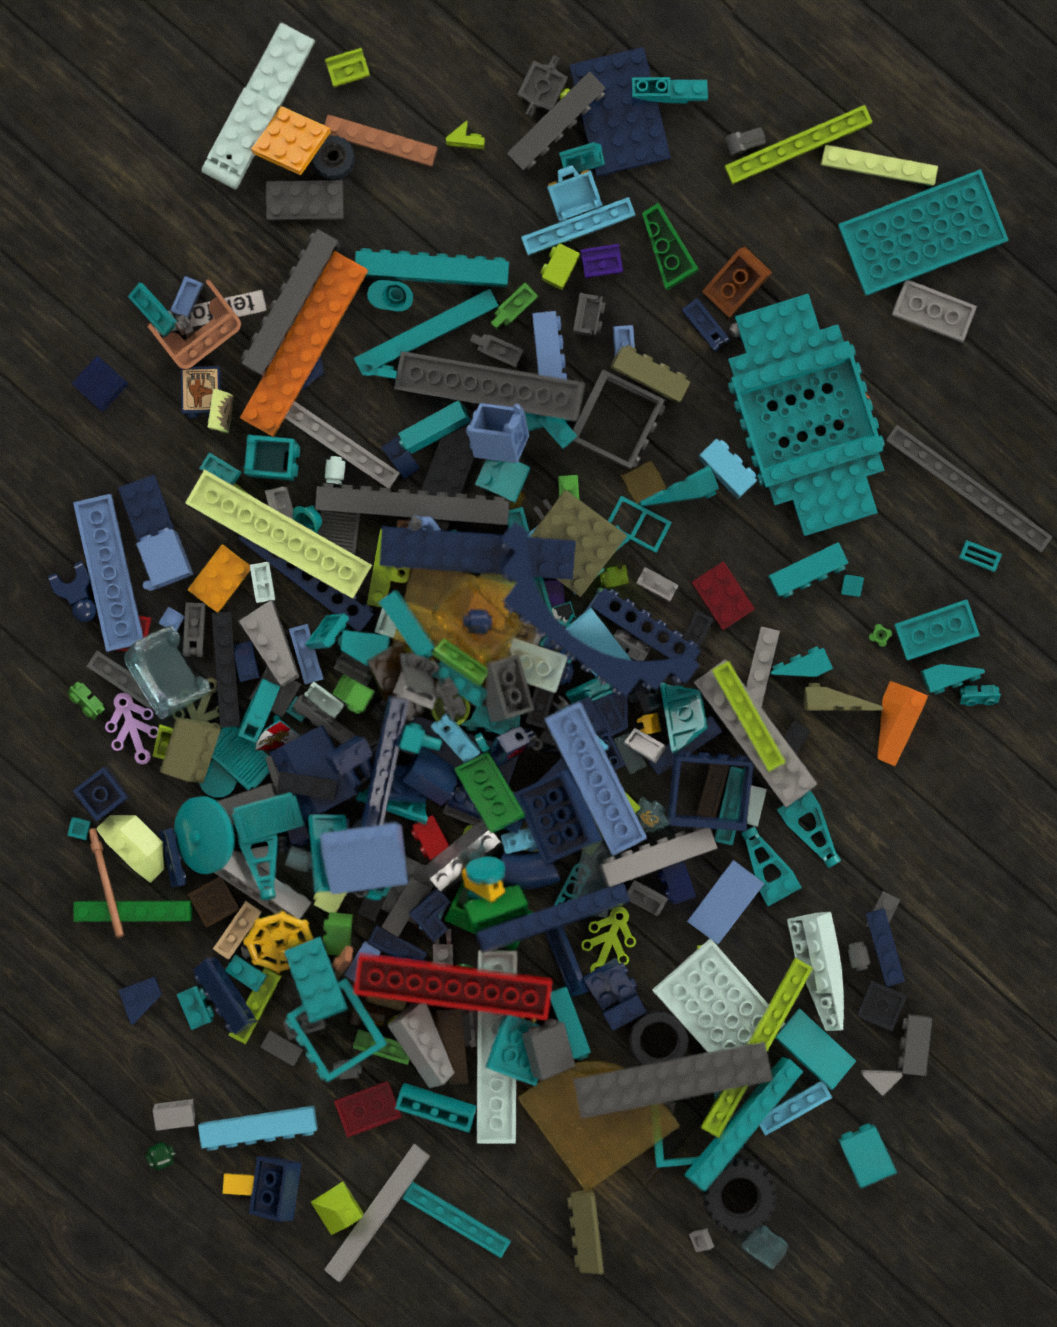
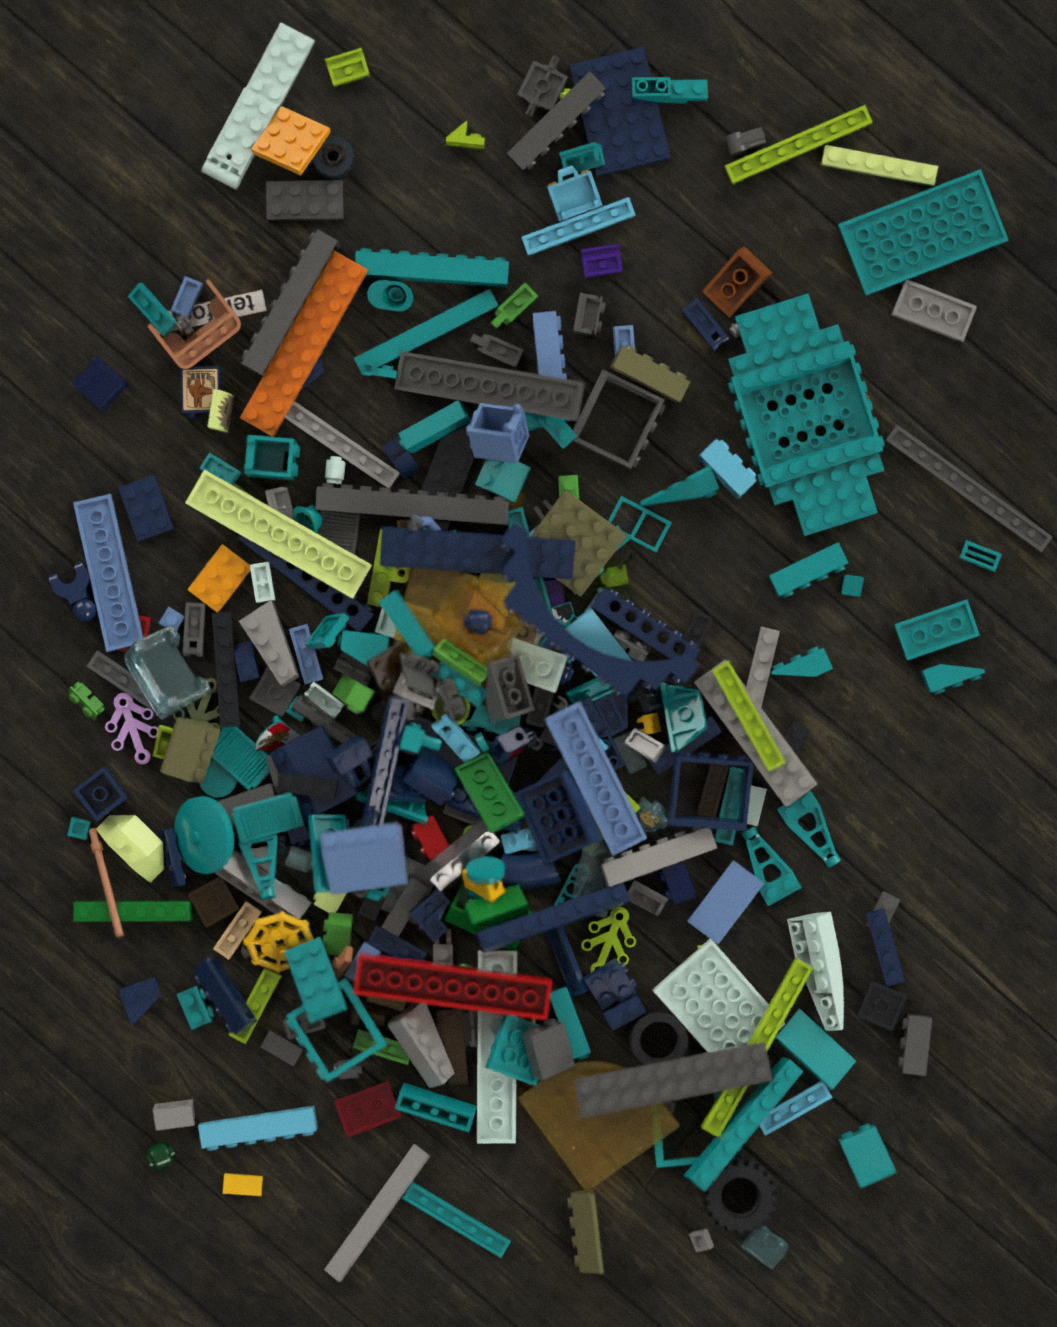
medium blue container [137,528,194,591] -> none
teal plate [225,955,268,992] -> none
teal slope [238,679,280,743] -> none
dark blue slope [249,1156,301,1222] -> none
lime slope [311,1181,364,1235] -> none
nougat plate [325,115,437,167] -> none
lime brick [540,243,580,290] -> none
clear yellow piece [622,461,666,504] -> none
light grey hinge [636,567,678,602] -> none
green wedge [642,203,699,290] -> none
dark red plate [691,561,755,630] -> none
olive wedge [804,683,883,710] -> none
dark grey brick [848,941,871,971] -> none
light grey slope [861,1070,902,1096] -> none
bright green plate [869,624,892,647] -> none
orange wedge [877,681,928,766] -> none
teal hinge [960,685,1001,706] -> none

